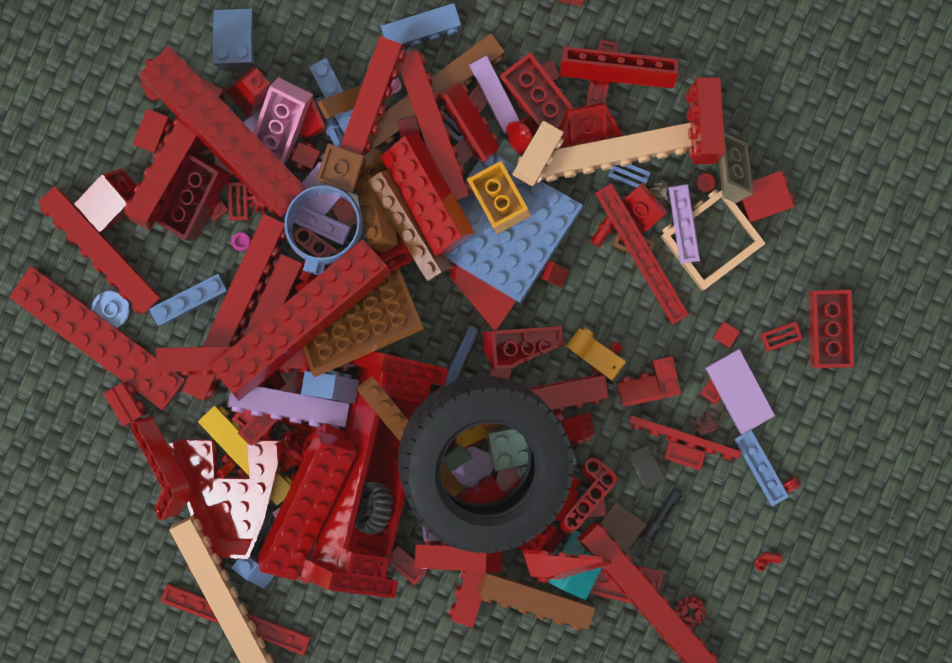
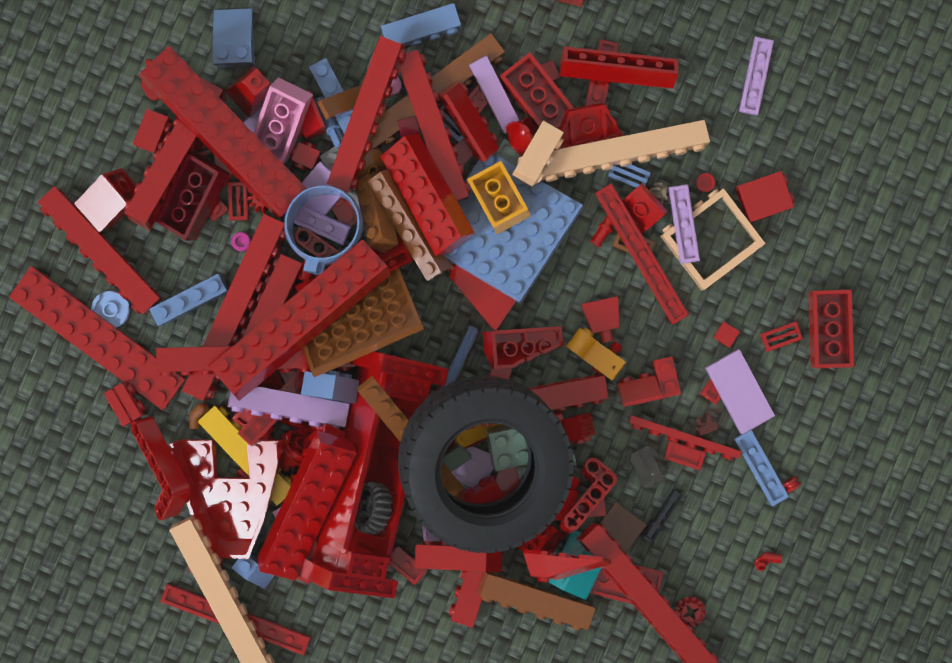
red arm [217,454,235,479] -> none
dark orange tile [316,143,366,193] -> none
red tile [541,261,569,288] -> none
red brick [686,78,725,164] -> none
dark tan slope [719,133,753,203] -> none
none -> dark orange arm [189,403,209,429]
none -> red torso [581,296,619,343]
none -> lavender tile [739,36,774,116]

